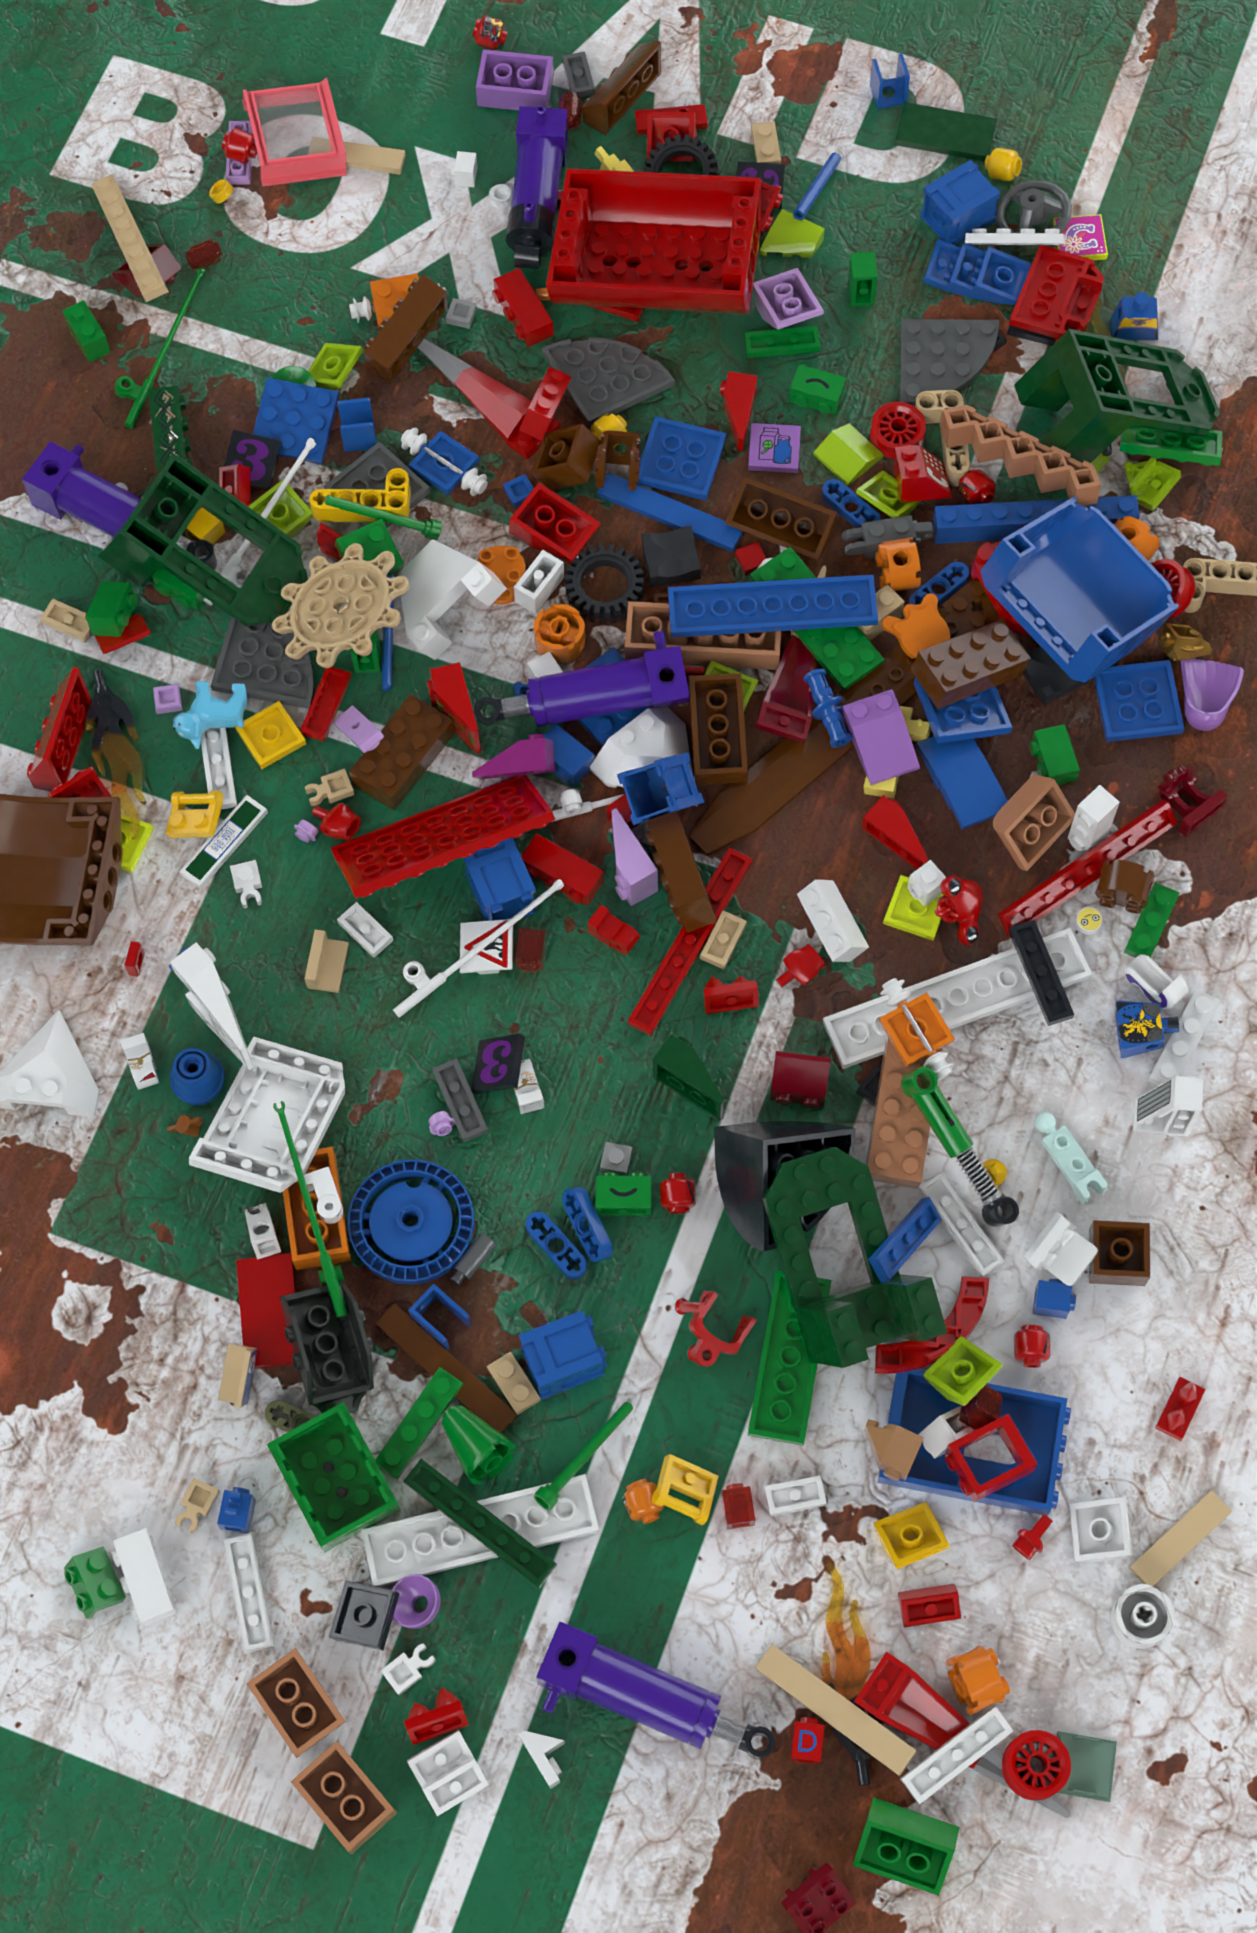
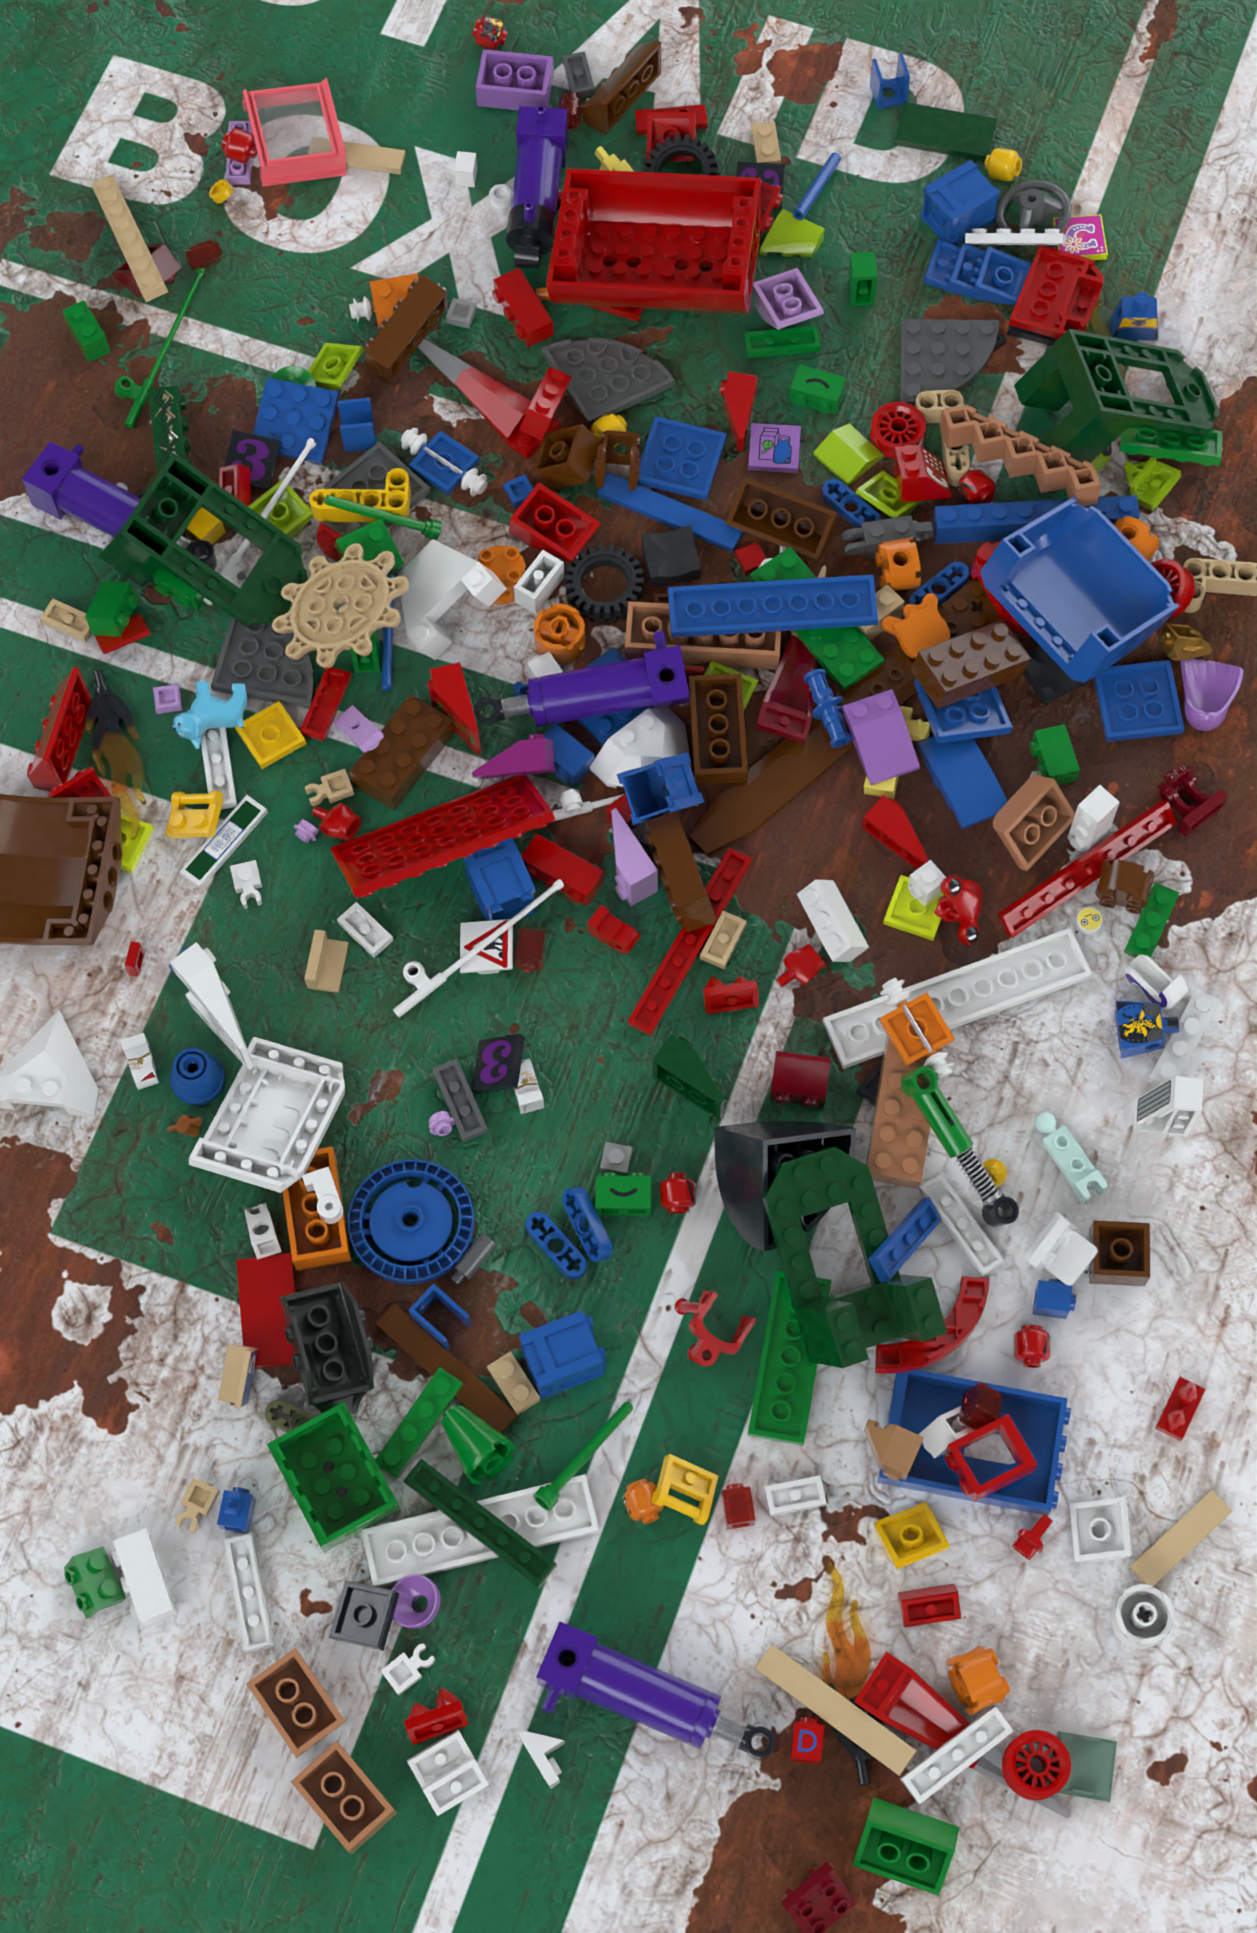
green piece [273,1101,348,1318] -> none
lime slope [923,1336,1003,1406] -> none
black plate [1008,919,1075,1026] -> none

